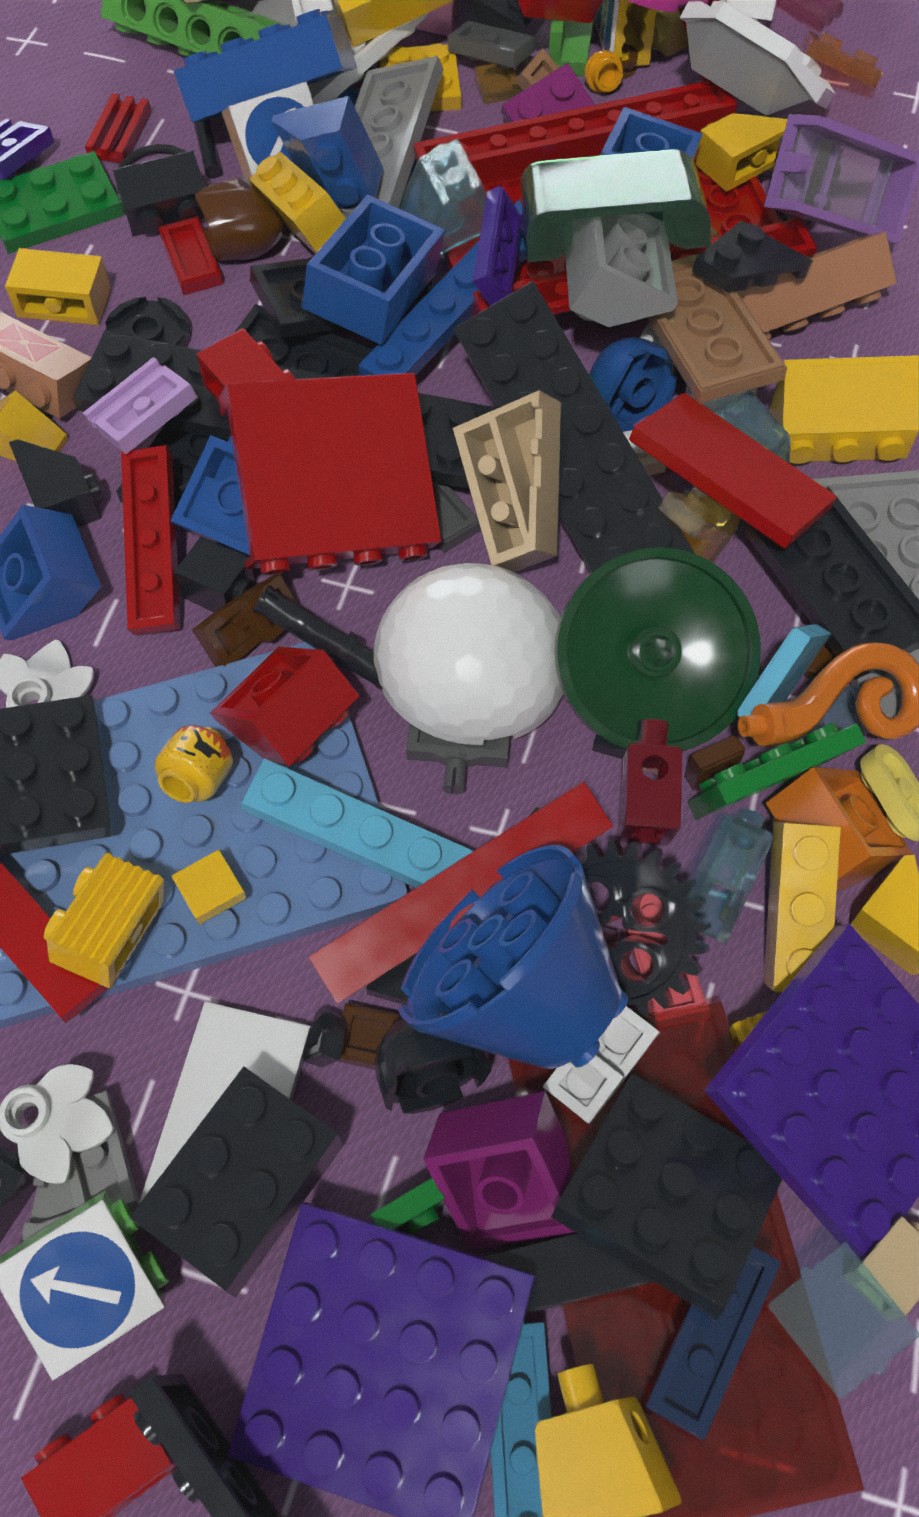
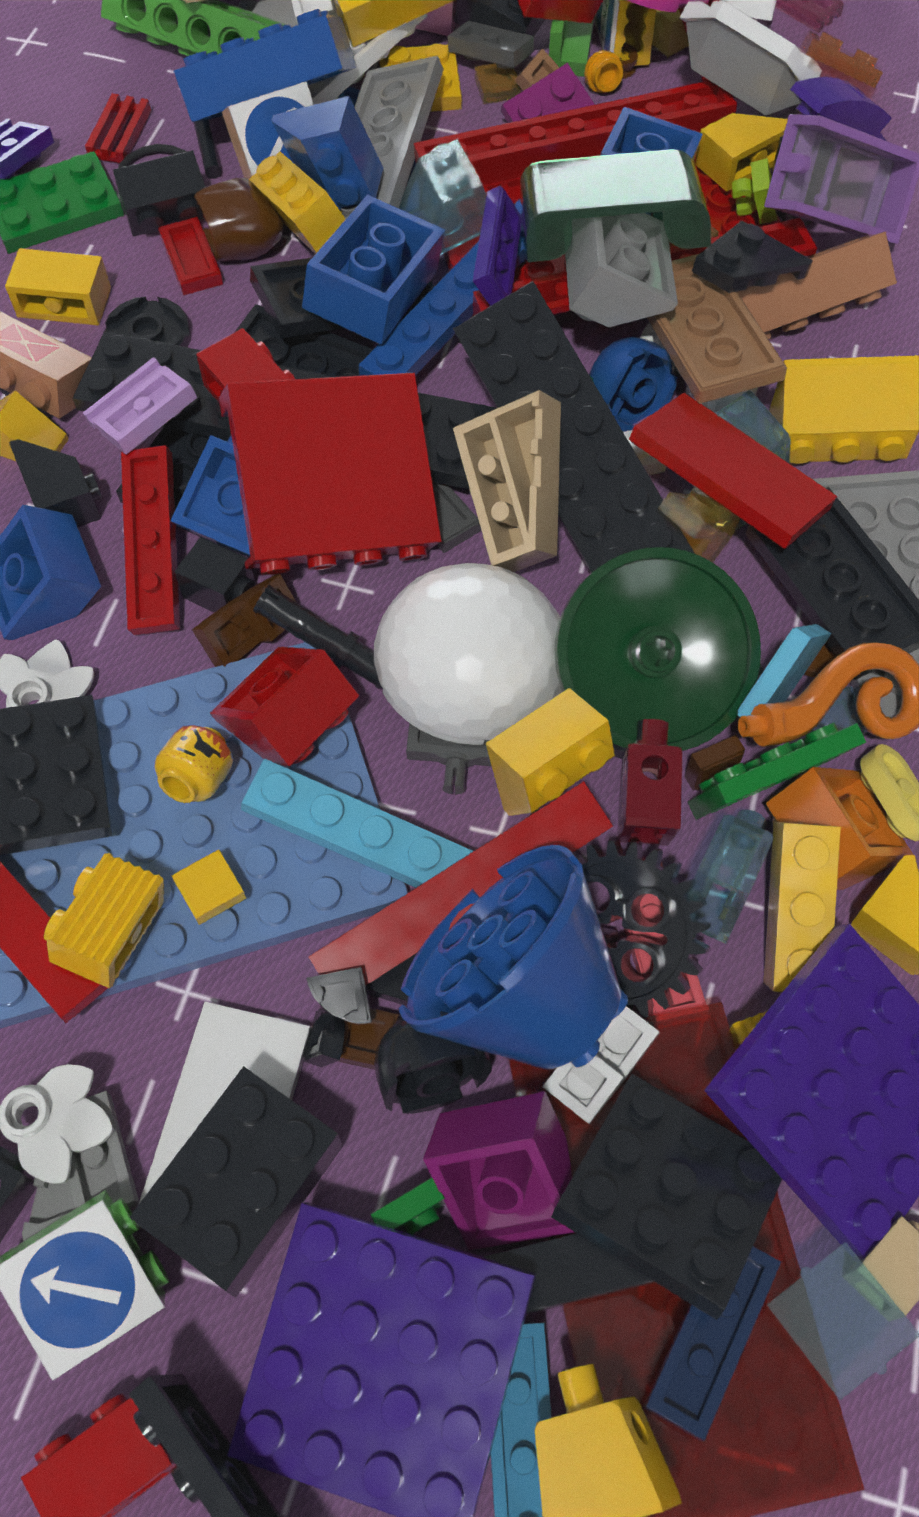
none -> tile [306,967,372,1024]
none -> yellow slope [485,688,615,816]
none -> lime tile [732,158,777,224]
none -> dark purple slope [790,77,892,157]

